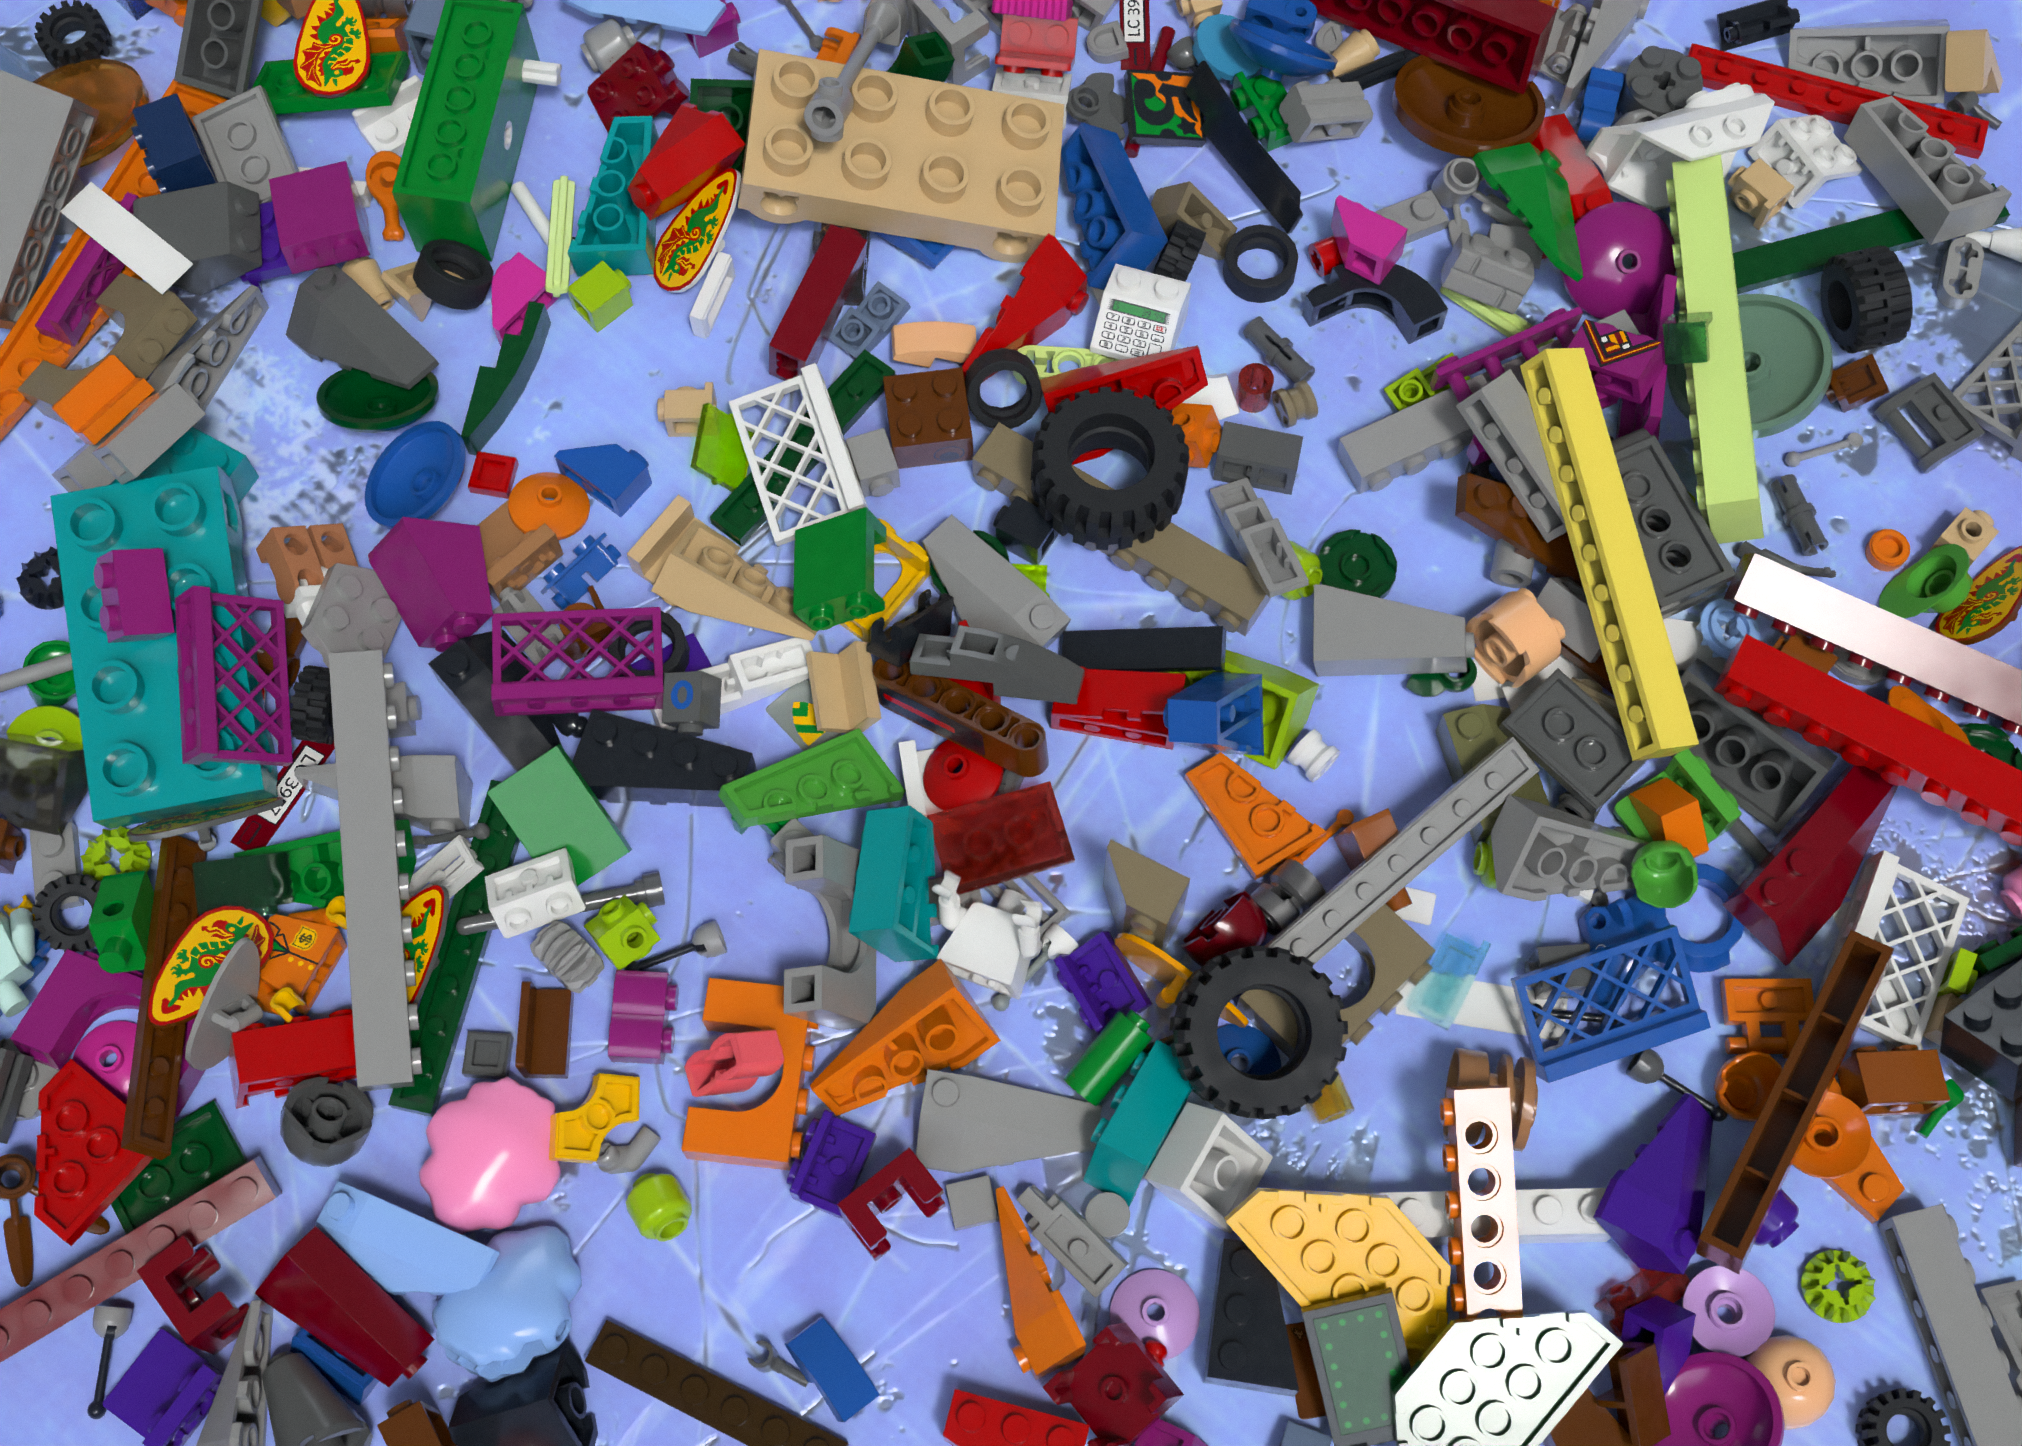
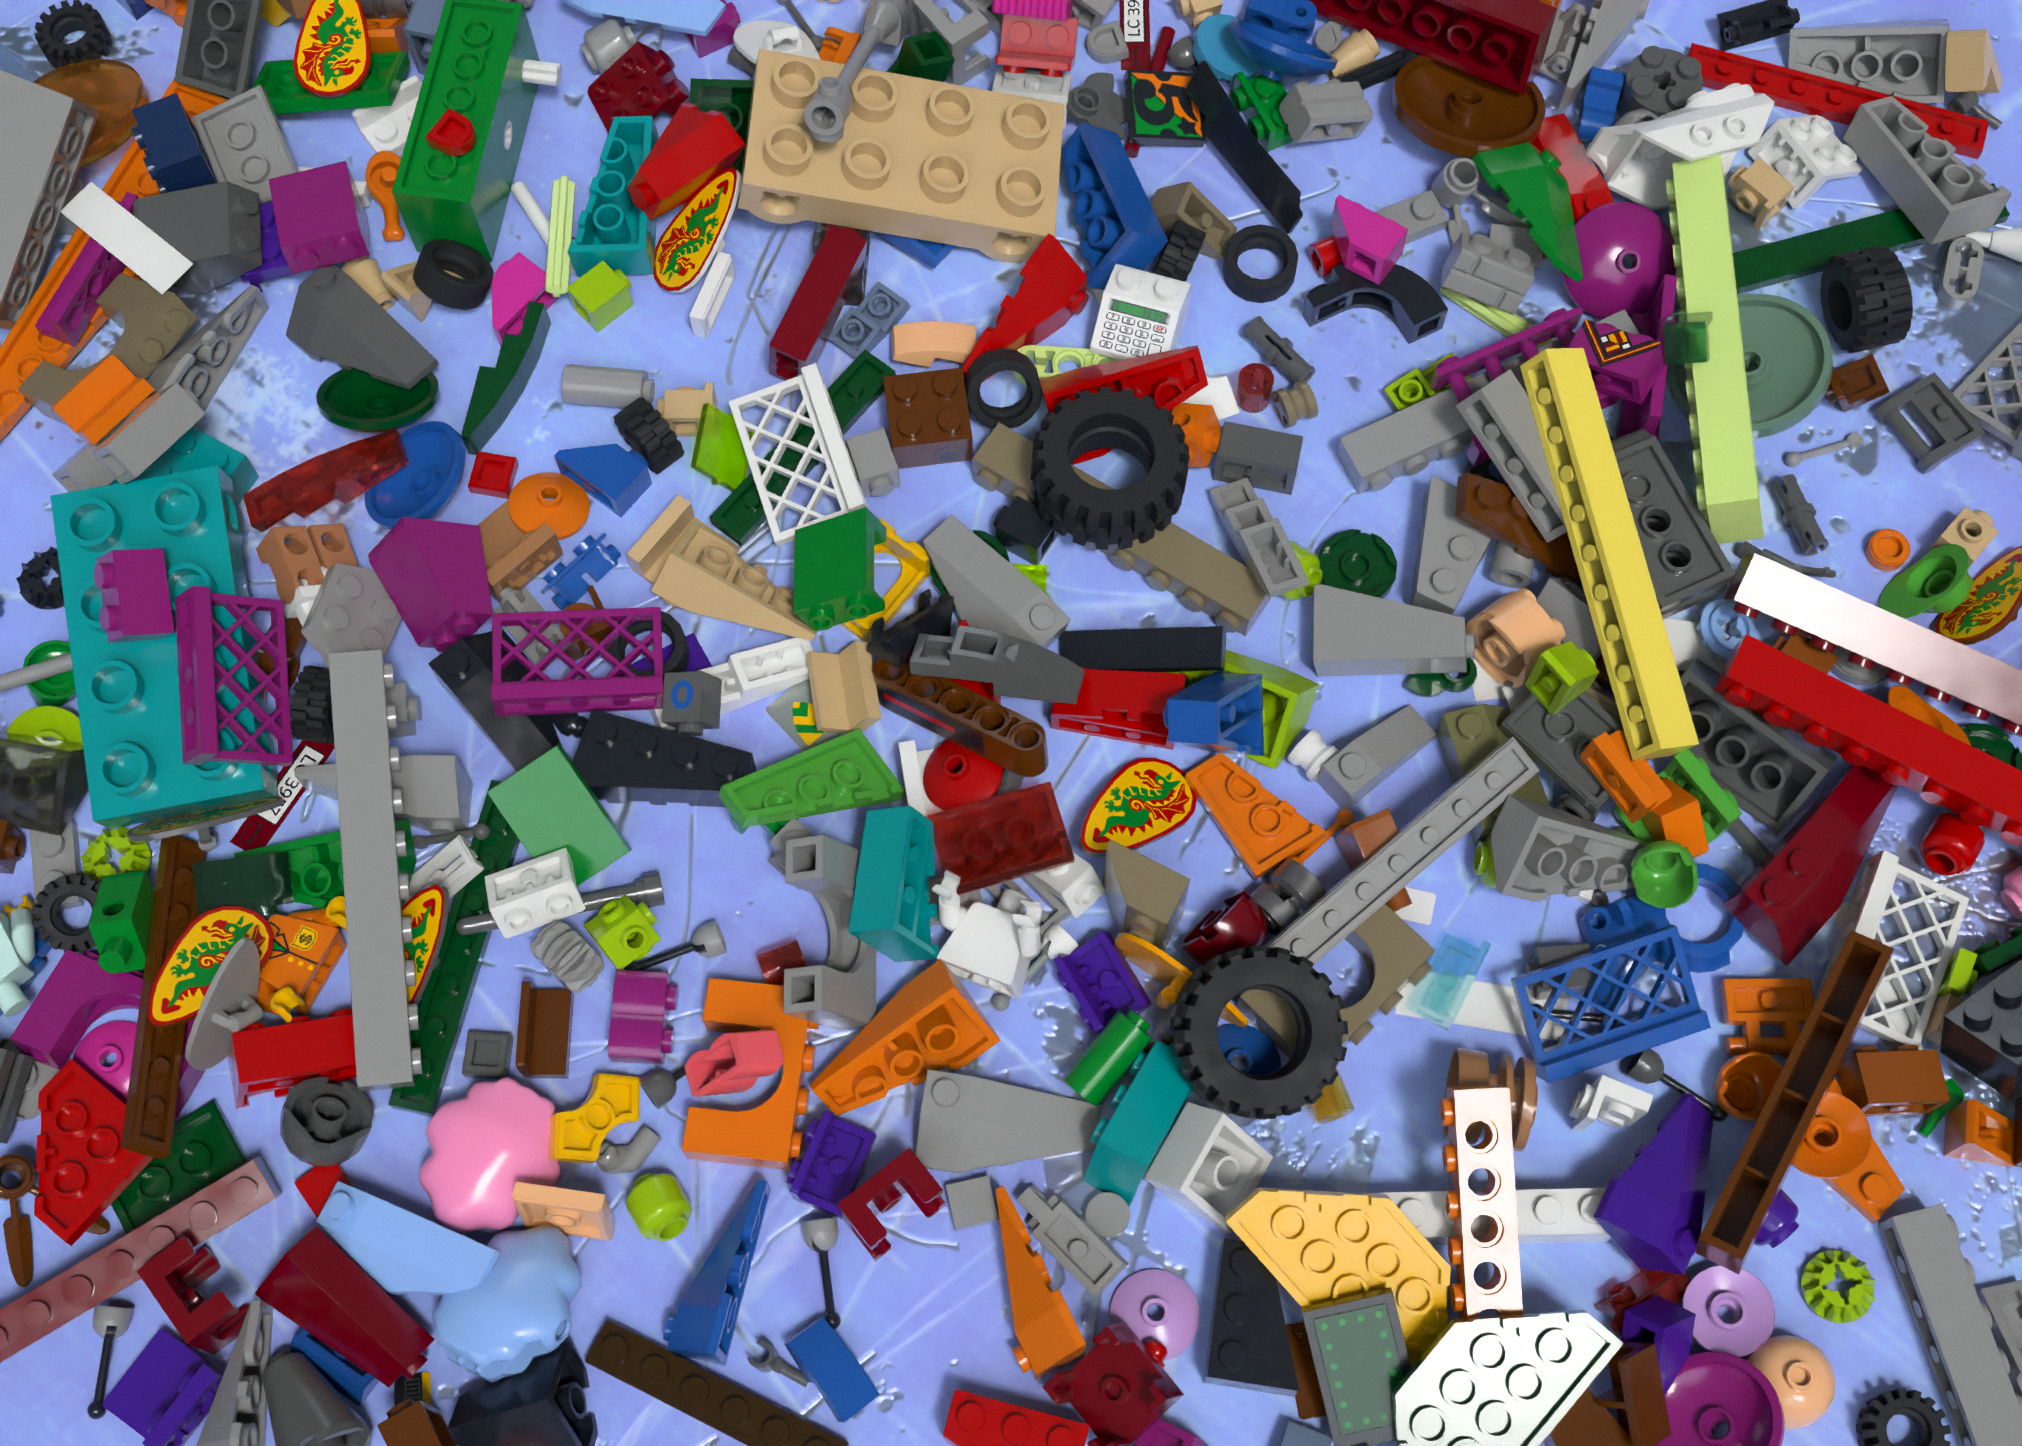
none -> clear red slope [243,430,409,533]
none -> red tile [294,1164,354,1219]
none -> sticker [394,1372,432,1406]
none -> red tile [426,108,476,156]
none -> light nougat tile [512,1182,615,1241]
none -> light grey brick [562,364,655,409]
none -> black tyre [613,397,684,474]
none -> dark grey hinge [639,1032,732,1109]
none -> blue wedge [663,1179,771,1366]
none -> white shield [733,20,820,64]
none -> clear red gear [756,939,807,986]
none -> hinge [802,1218,841,1330]
none -> white bracket [1030,843,1105,918]
none -> shield [1079,758,1197,856]
none -> light grey slope [1317,704,1438,810]
none -> light grey wedge [1410,475,1493,615]
none -> lime slope [1525,641,1599,716]
none -> white bracket [1568,1075,1654,1133]
none -> orange panel [1579,730,1672,824]
none -> red head [1919,812,1985,876]
none -> orange slope [1943,1099,2015,1167]

